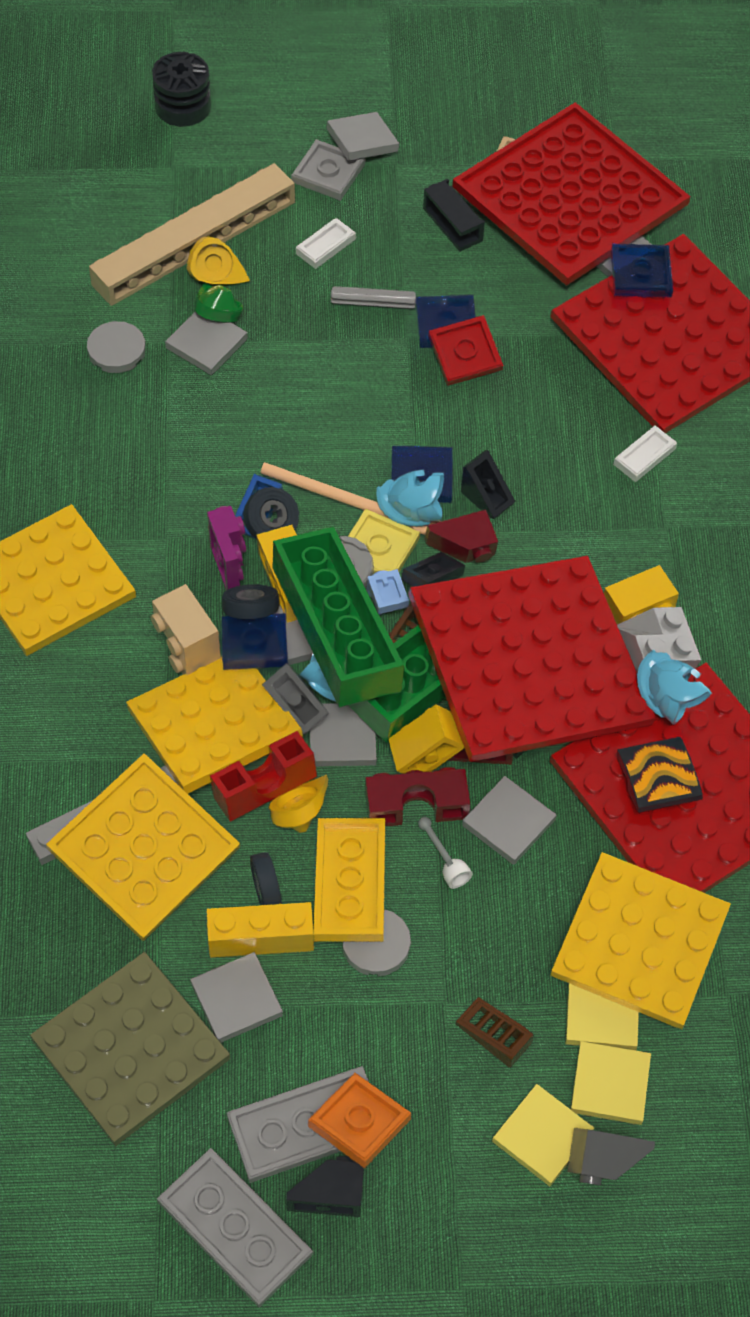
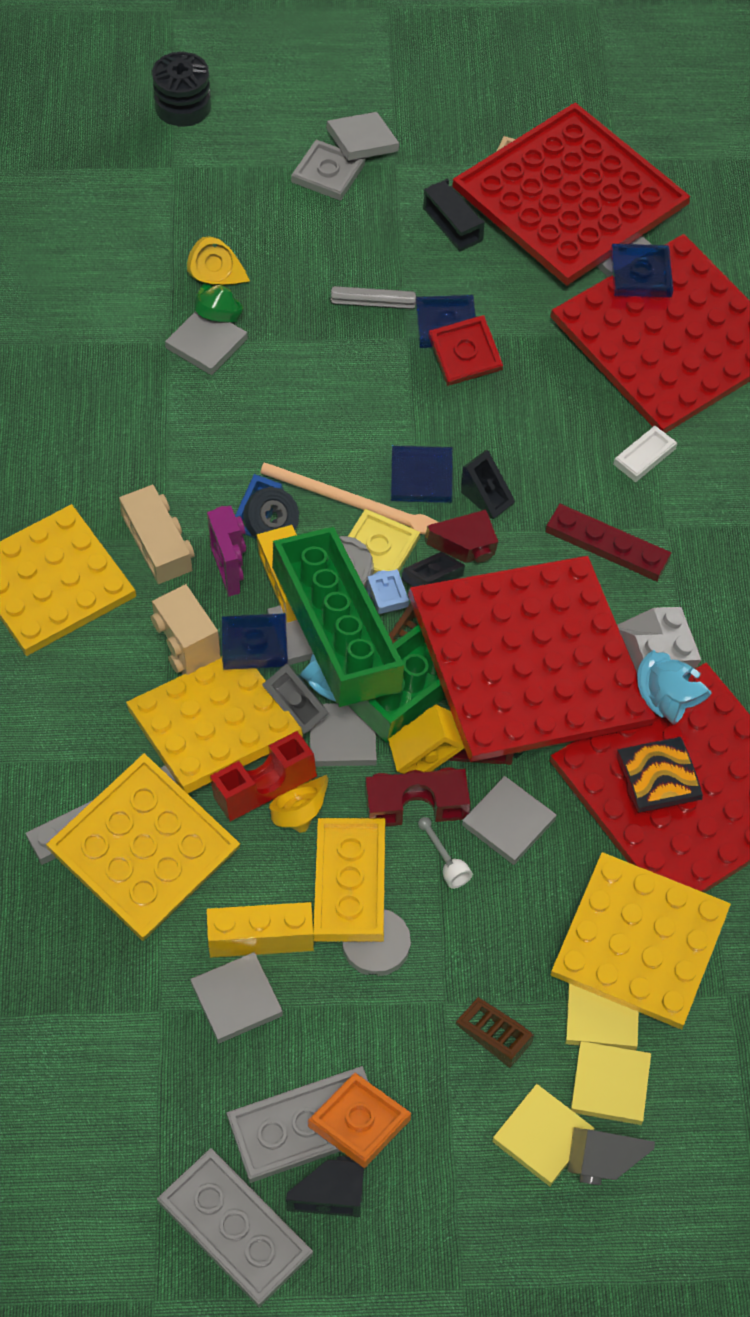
olive plate [30,952,230,1147] -> none
light grey tile [87,321,146,373] -> none
tan brick [89,163,295,306] -> none
black bush [222,584,279,619] -> none
black bush [250,852,282,905] -> none
white tile [296,218,356,269] -> none
medium azure helmet [376,469,444,526] -> none
yellow brick [604,565,679,625] -> none
none -> tan brick [119,484,195,584]
none -> dark red plate [546,504,672,582]

